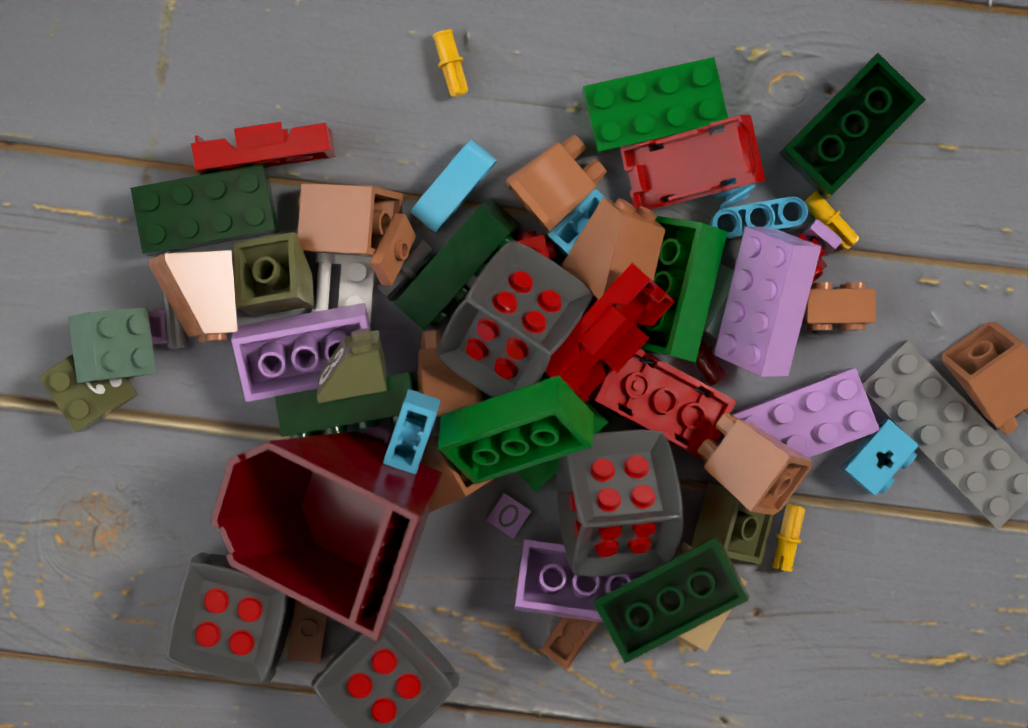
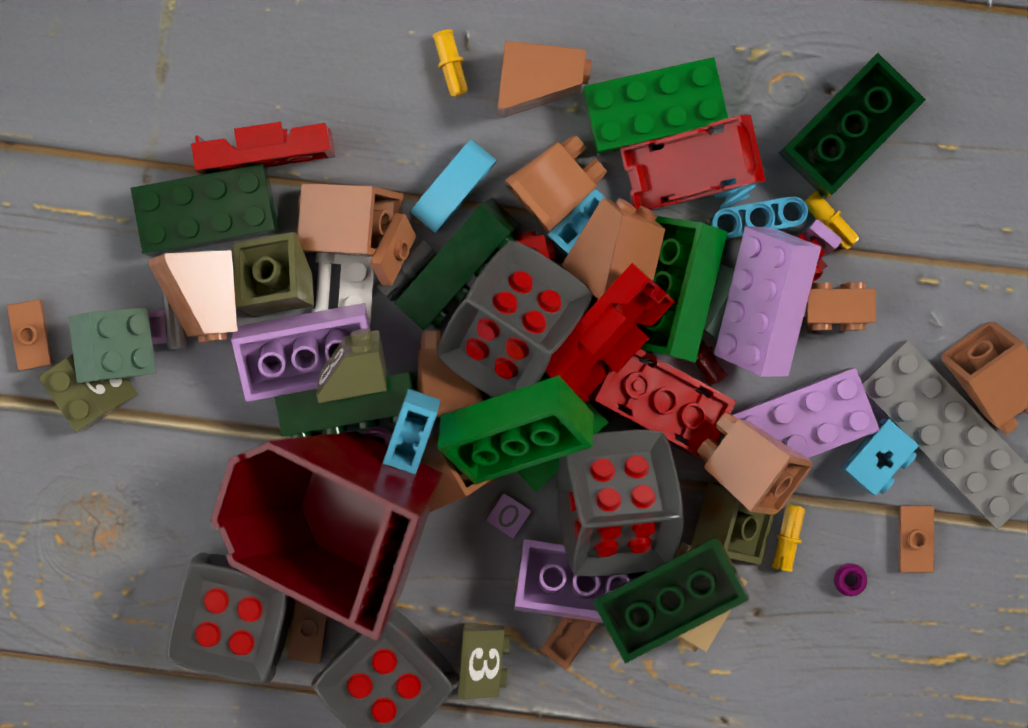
none -> nougat plate [7,299,53,371]
none -> olive slope [458,622,510,699]
none -> nougat slope [498,41,592,118]
none -> magenta plate [834,563,867,597]
none -> nougat plate [899,505,934,572]

